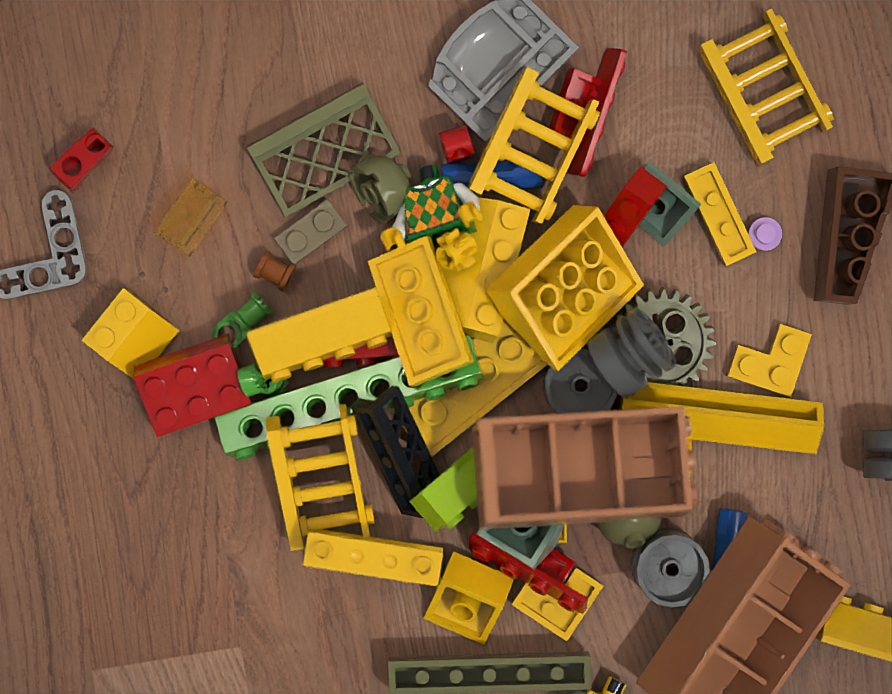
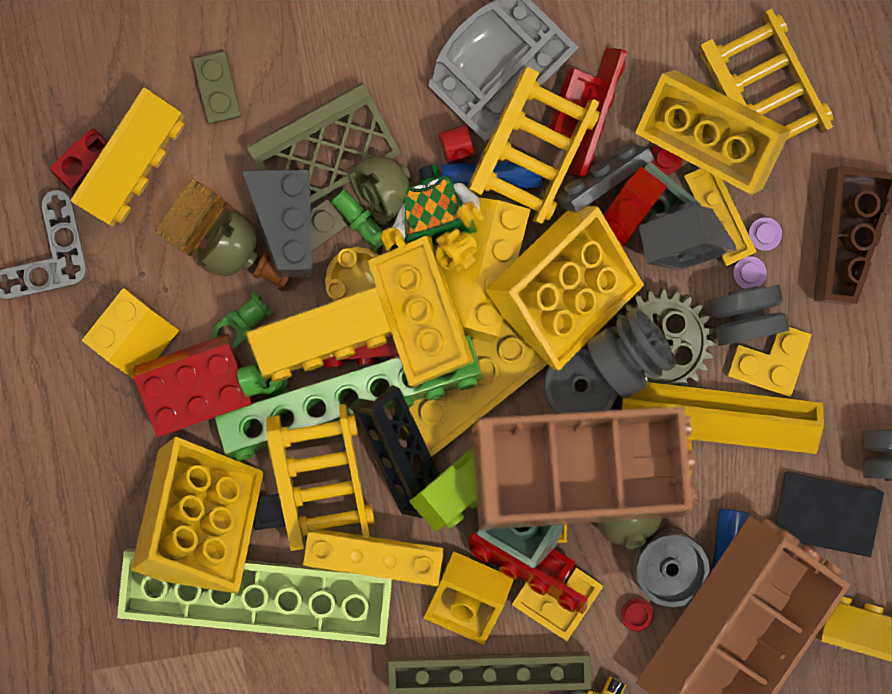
none -> yellow slope [70,87,185,227]
none -> yellowish green brick [117,548,392,645]
none -> yellow slope [131,437,264,594]
none -> olive plate [193,51,241,125]
none -> olive cylinder [194,208,257,276]
none -> dark grey wedge [242,170,312,278]
none -> black tile [253,493,286,530]
none -> yellow dish [325,247,380,302]
none -> bright green pin [330,189,383,252]
none -> dark grey plate [555,143,654,213]
none -> red plate [621,598,654,632]
none -> yellow brick [635,70,791,195]
none -> dark grey slope [639,202,737,271]
none -> red plate [650,145,682,175]
none -> dark grey wheel [708,285,790,346]
none -> lavender plate [733,256,767,289]
none -> black tile [775,472,884,558]

